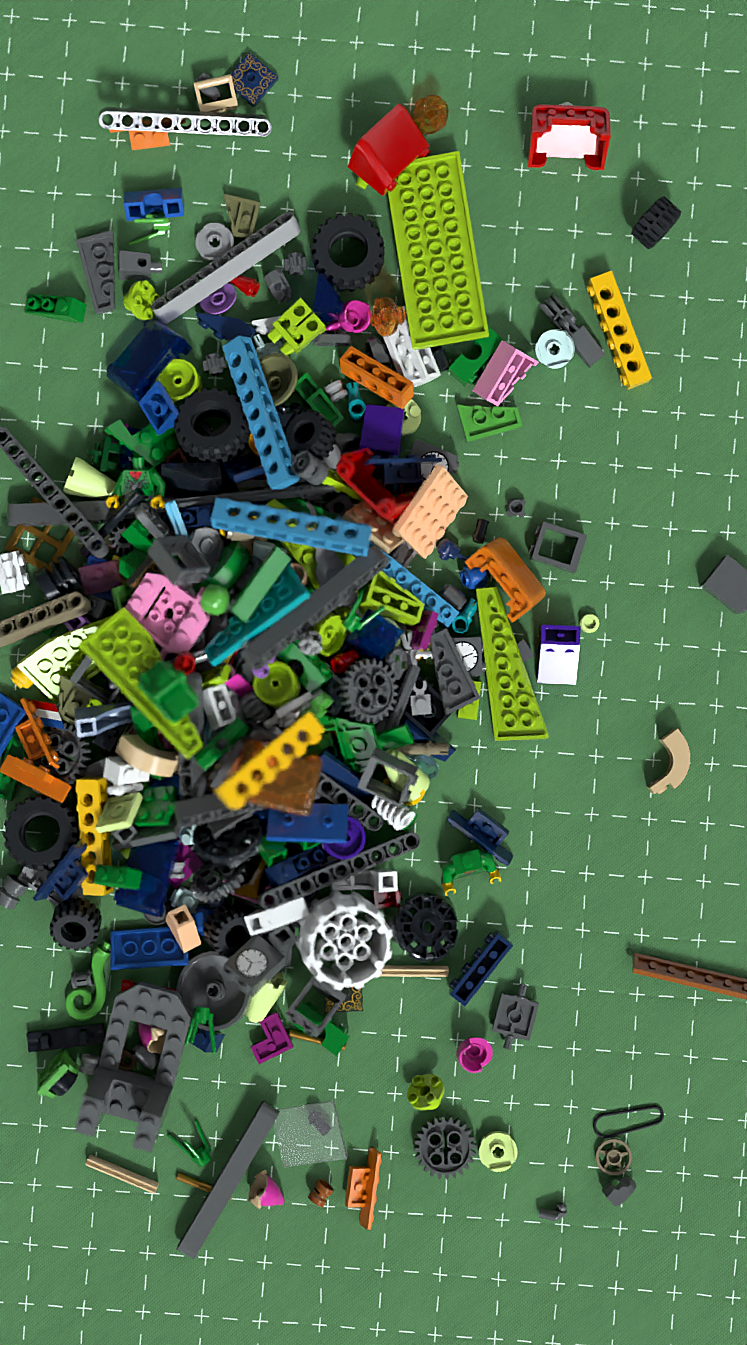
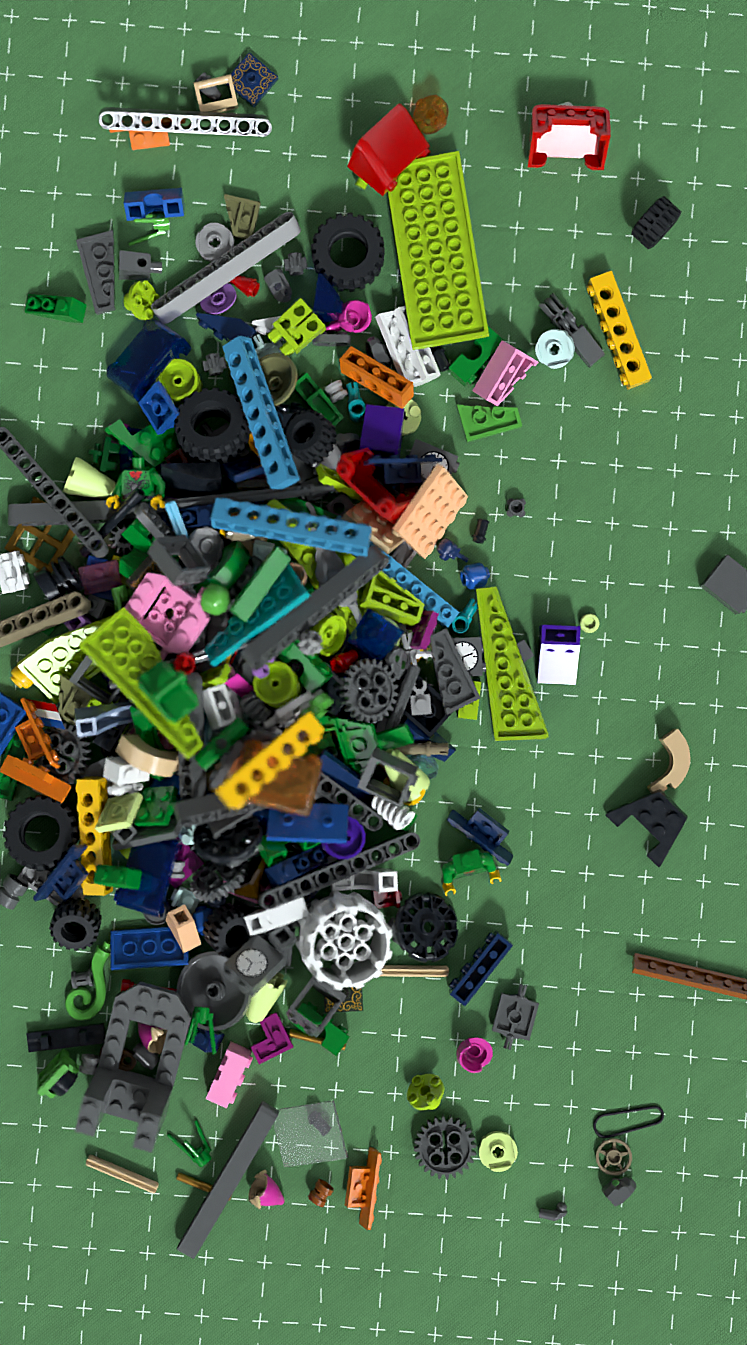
dark grey wheel [291,451,329,485] -> none
green plant [341,584,385,632] -> none
clear orange plate [370,296,406,337] -> none
dark grey brick [439,584,468,611] -> none
orange windscreen [465,537,546,623] -> none
dark grey window [528,521,587,573] -> none
none -> bright pink wedge [206,1042,253,1108]
none -> black wing [605,789,688,867]

